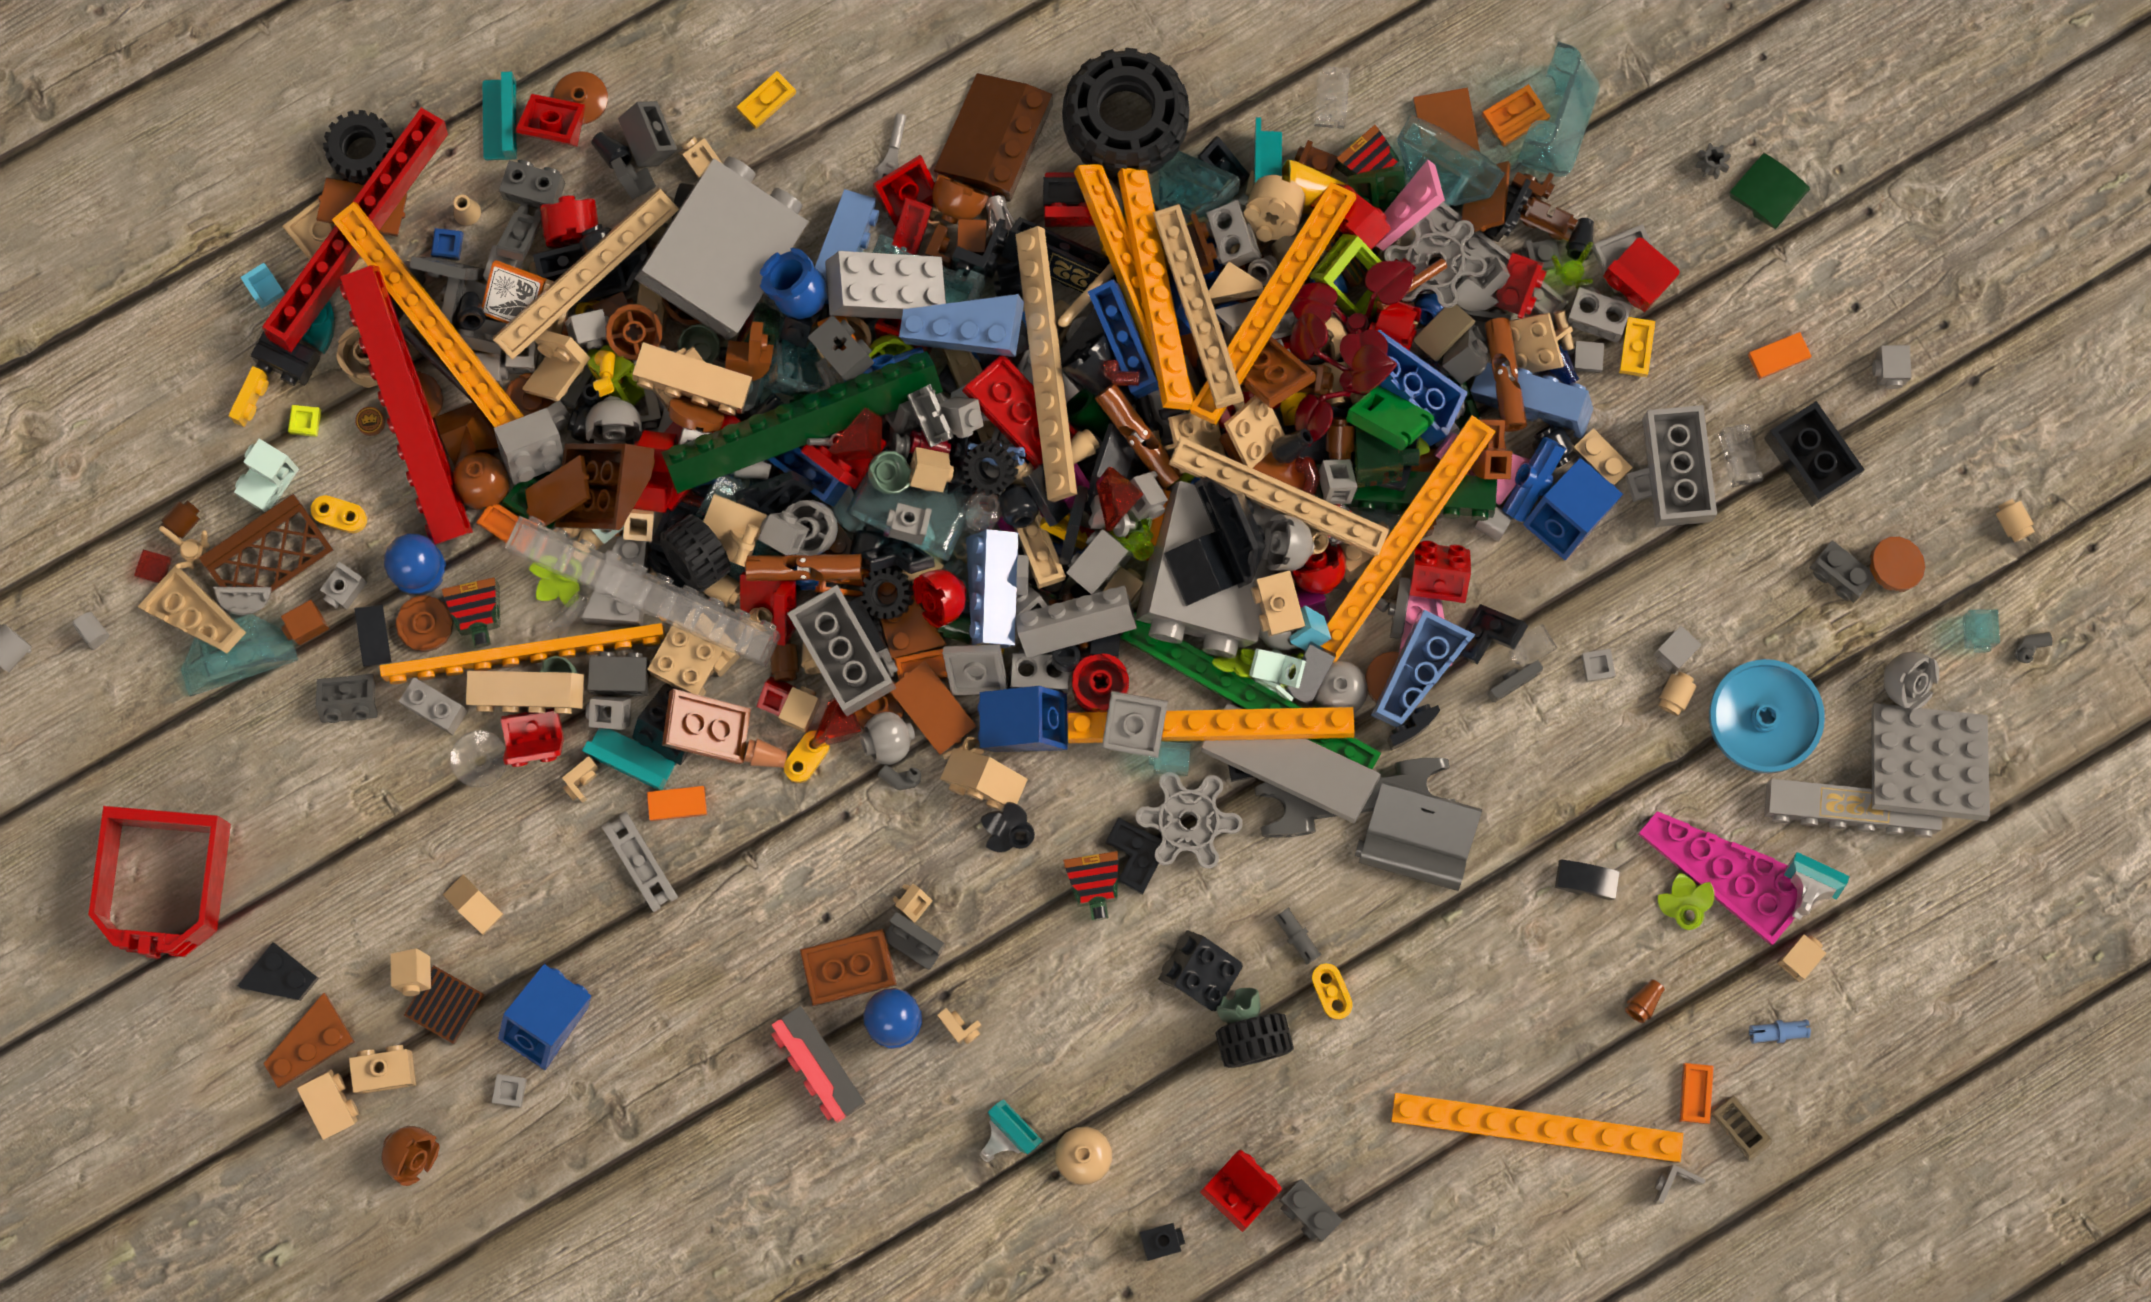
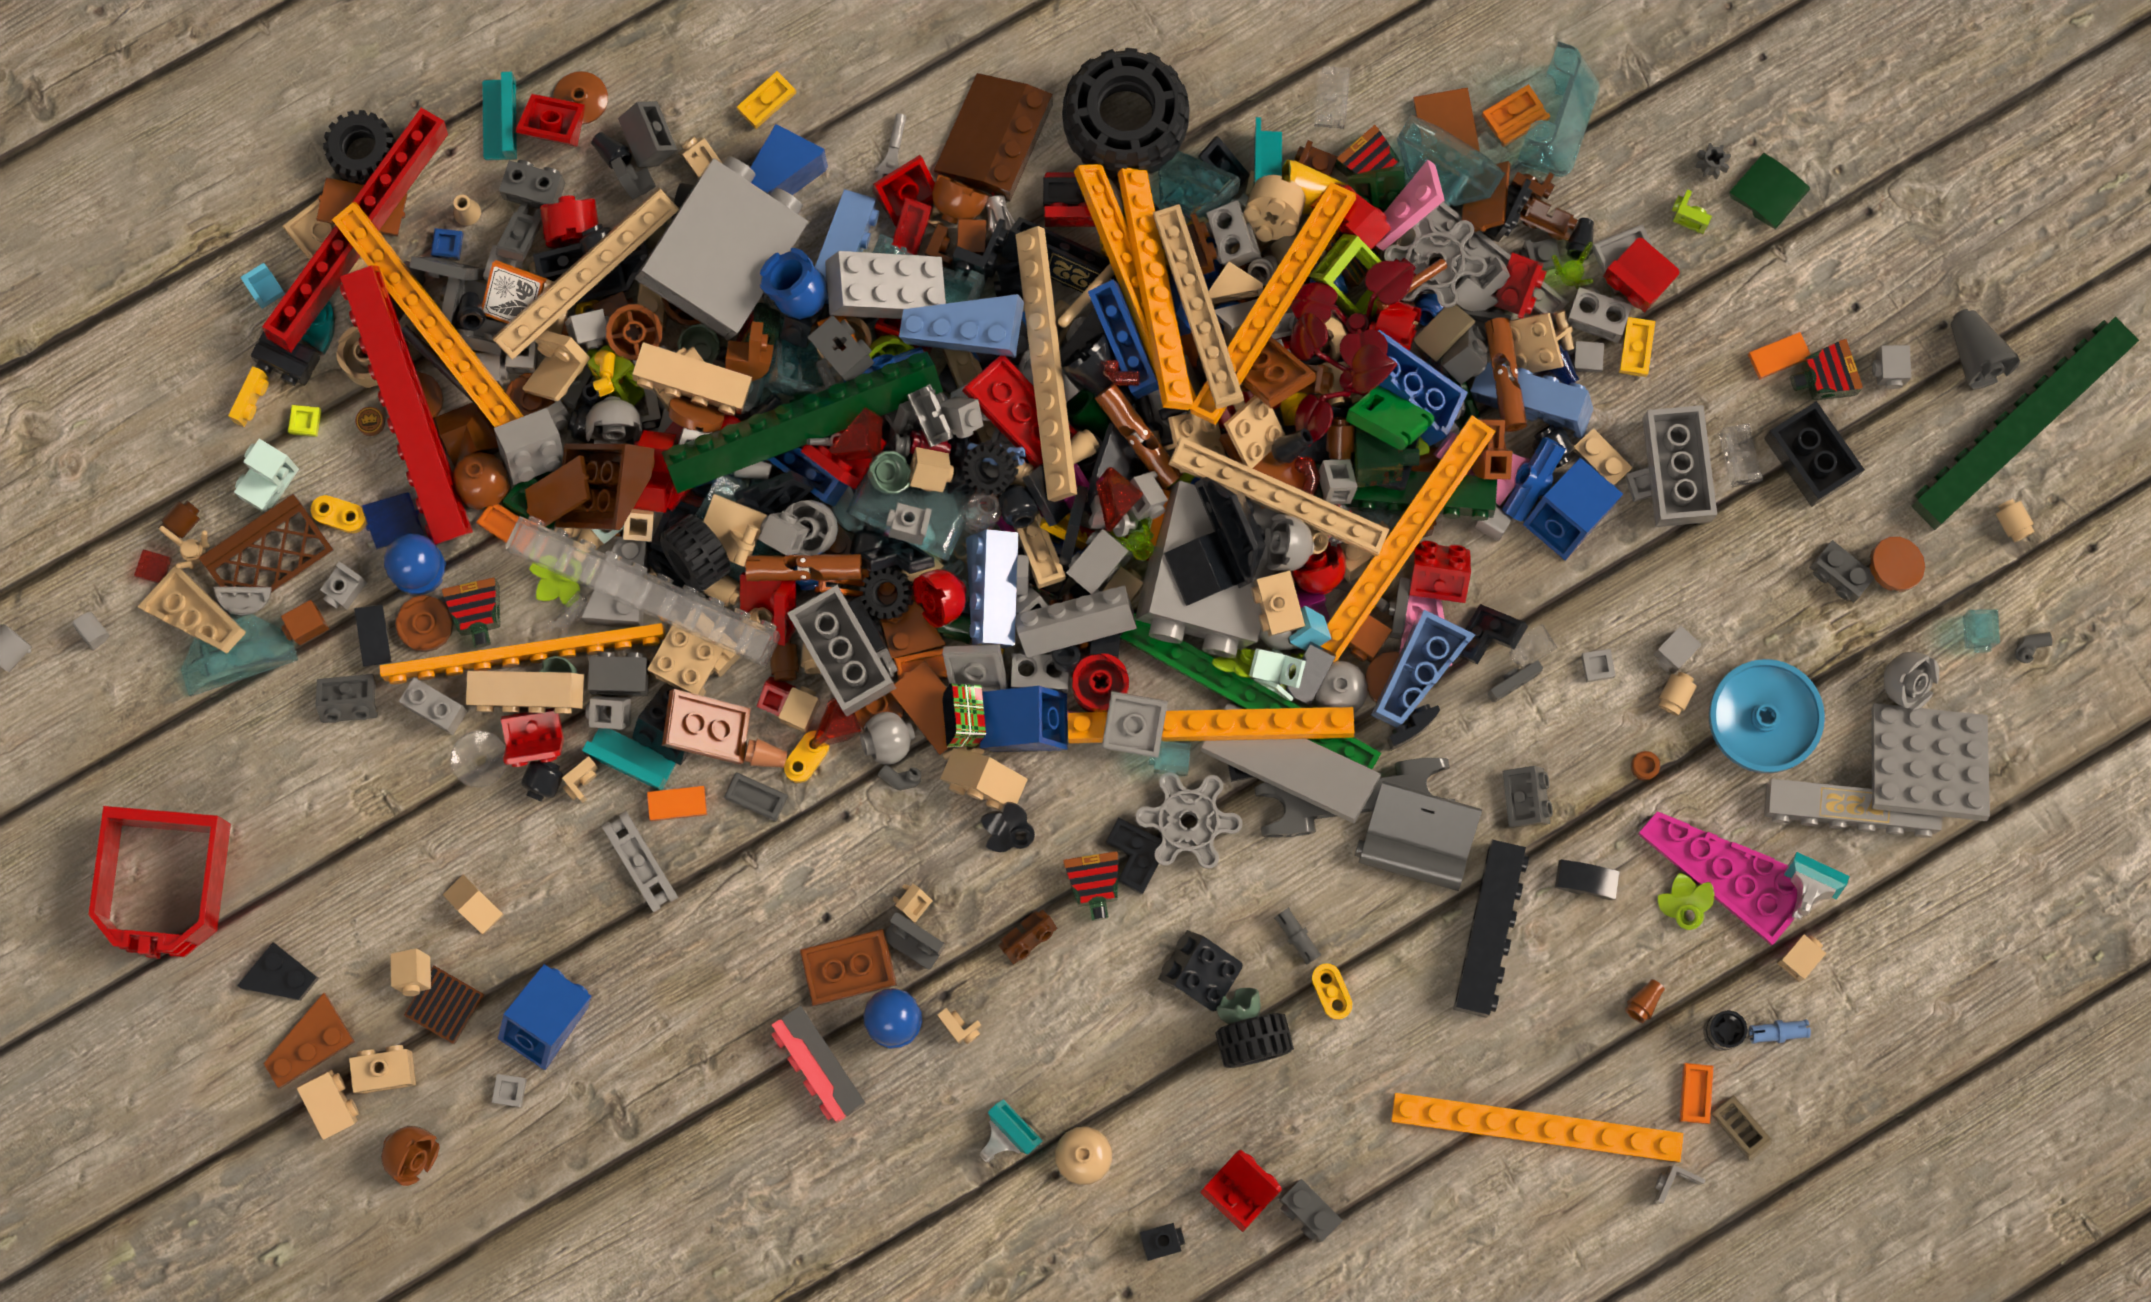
none -> clear blue piece [361,492,424,550]
none -> black head [521,759,563,802]
none -> dark grey tile [724,772,788,822]
none -> blue slope [750,124,828,195]
none -> piece [942,683,986,747]
none -> reddish brown hinge [998,909,1058,965]
none -> dark orange brick [1348,615,1392,662]
none -> black brick [1453,839,1529,1018]
none -> dark grey bracket [1503,766,1553,828]
none -> dark orange tile [1630,751,1660,781]
none -> lime bracket [1671,189,1712,234]
none -> black wheel [1703,1010,1748,1051]
none -> torso [1790,339,1863,400]
none -> dark green brick [1911,317,2139,530]
none -> dark grey cone [1951,309,2020,389]

